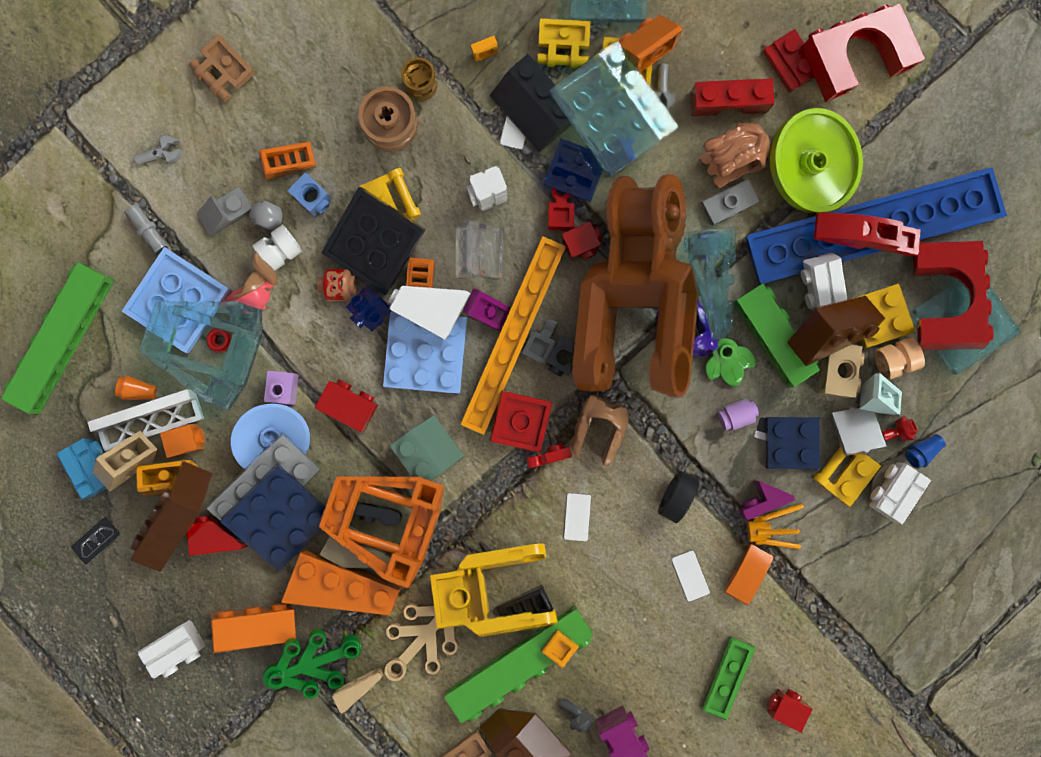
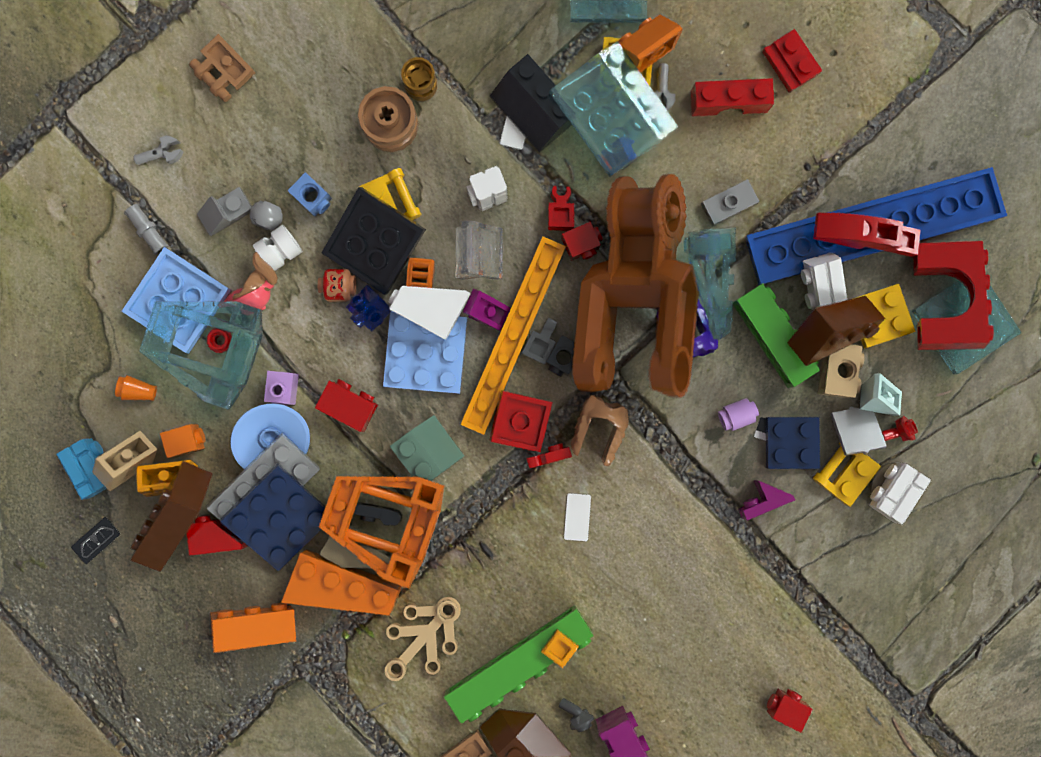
bright green brick [1,262,115,414] -> none
white fence [88,389,204,451] -> none
white brick [138,620,205,678] -> none
orange slope [259,141,316,180] -> none
green plant [263,629,362,699] -> none
tan slope [332,666,385,714] -> none
yellow plate [430,544,558,637] -> none
light orange tile [470,36,498,62] -> none
black slope [496,584,554,617] -> none
yellow plate [537,18,591,69] -> none
clear blue slope [543,138,608,202] -> none
black tyre [658,471,699,523] -> none
white sticker [672,551,710,602] -> none
nougat piece [699,123,771,189] -> none
bright green tile [701,636,756,720] -> none
bright green plate [705,338,756,387] -> none
orange slope [724,544,774,606] -> none
light orange plant [747,504,804,549] -> none
lime dish [770,108,863,214] -> none
arch [801,4,925,102] -> none
light nougat wheel [874,337,925,380] -> none
blue cone [905,434,946,469] -> none

